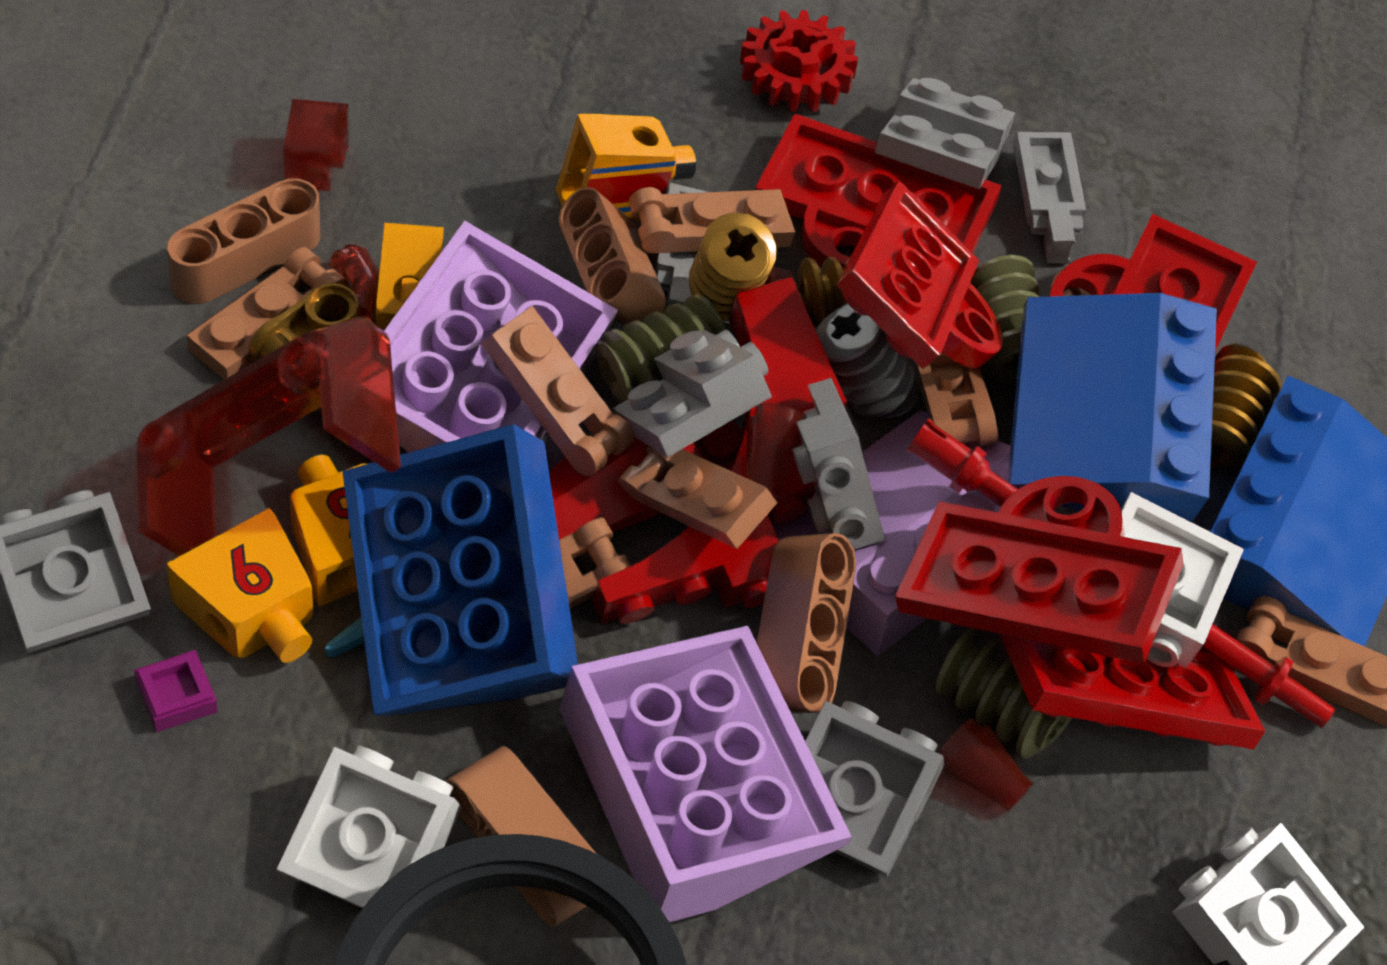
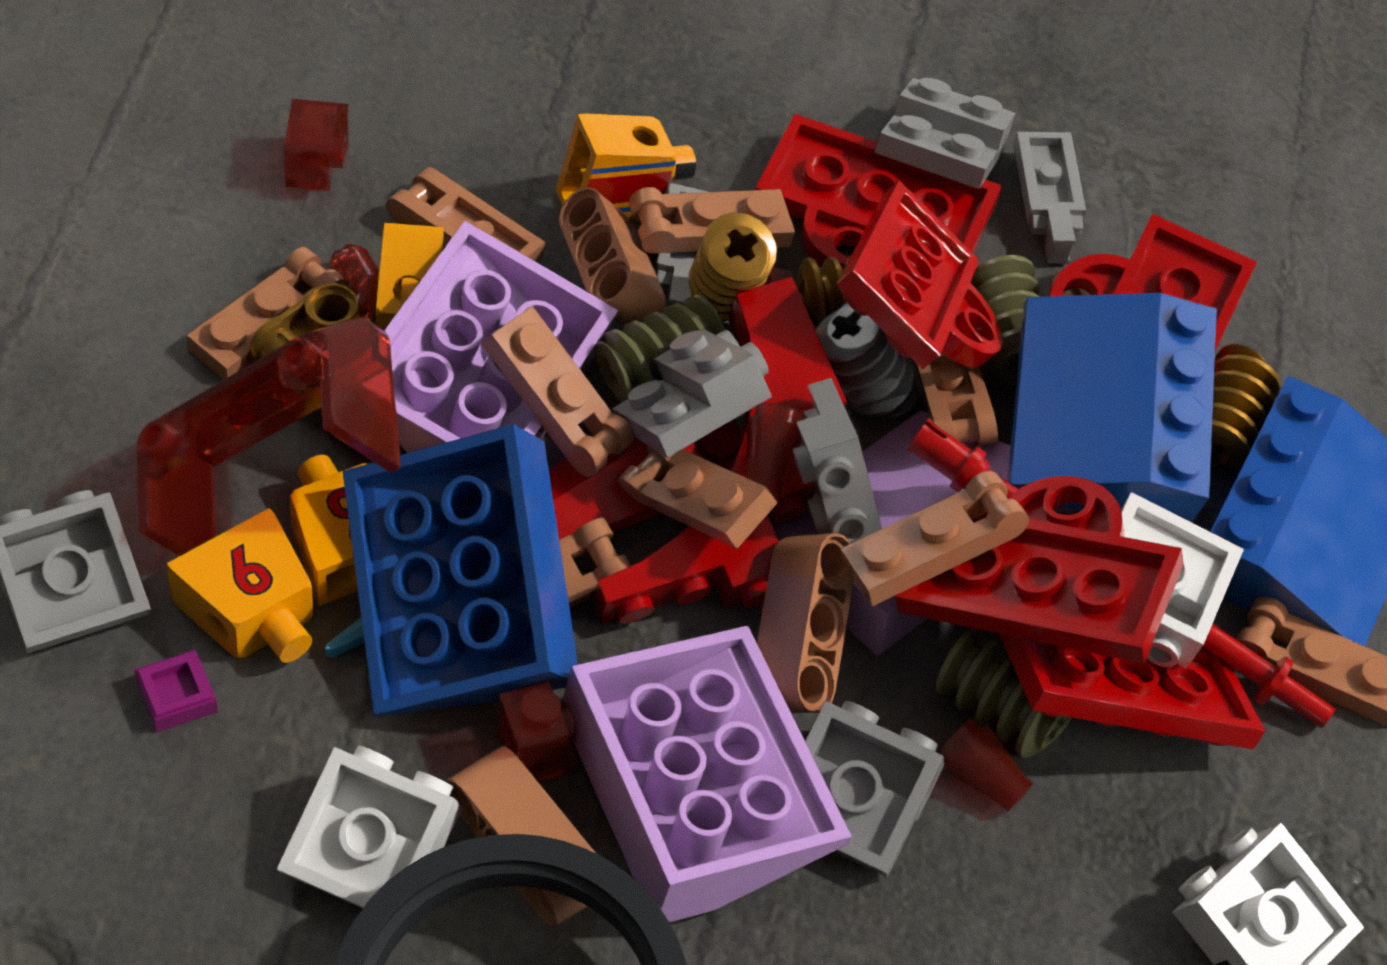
nougat beam [167,179,320,304] -> none
red gear [739,10,858,112] -> none
none -> nougat plate [386,167,545,263]
none -> clear red brick [497,681,579,782]
none -> nougat plate [841,471,1029,606]

